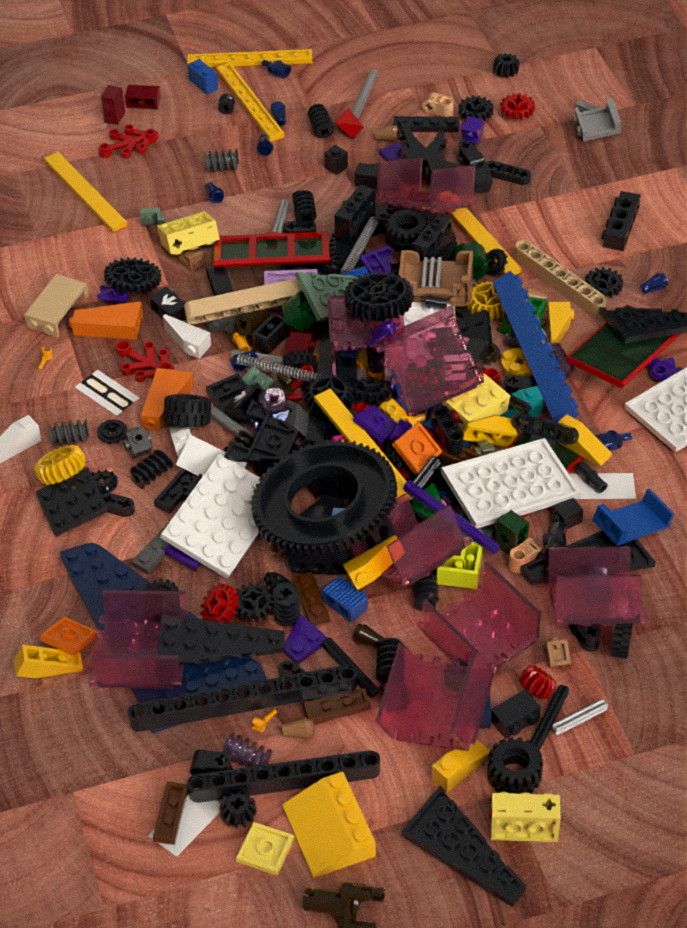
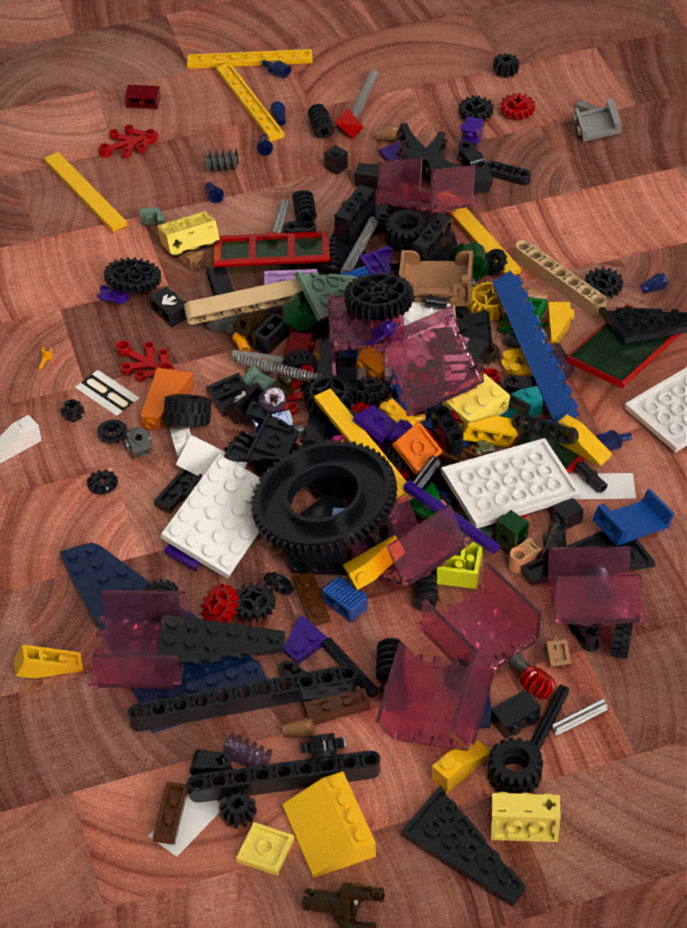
tan panel [24,274,89,337] -> none
yellow gear [34,445,86,485] -> none
black plate [36,467,109,536] -> none
orange plate [40,616,98,656] -> none
dark grey piece [49,419,89,446] -> none
orange slope [69,302,143,340] -> none
dark red brick [101,85,126,125] -> none
black beam [102,493,135,517] -> none
black piece [130,449,173,489] -> none
dark grey plate [132,523,169,574] -> none
white slope [163,314,211,359] -> none
blue brick [187,59,218,94] -> none
light grey axle [211,407,253,436] -> none
black wheel [218,94,235,114] -> none
clear blue cone [230,349,258,372] -> none
light orange hand [252,709,277,732] -> none
black piece [273,582,300,627] -> none
dark grey slope [283,400,309,437] -> none
dark brown cone [352,624,384,647] -> none
black piece [366,340,385,373] -> none
black plate [394,116,459,132] -> none
light grey tile [421,257,442,288] -> none
light nougat piece [422,92,454,117] -> none
black brick [601,191,641,251] -> none
dark purple plate [648,357,683,381] -> none
none -> black gear [60,399,85,422]
none -> black gear [299,733,347,758]
none -> dark grey pin [508,653,531,673]

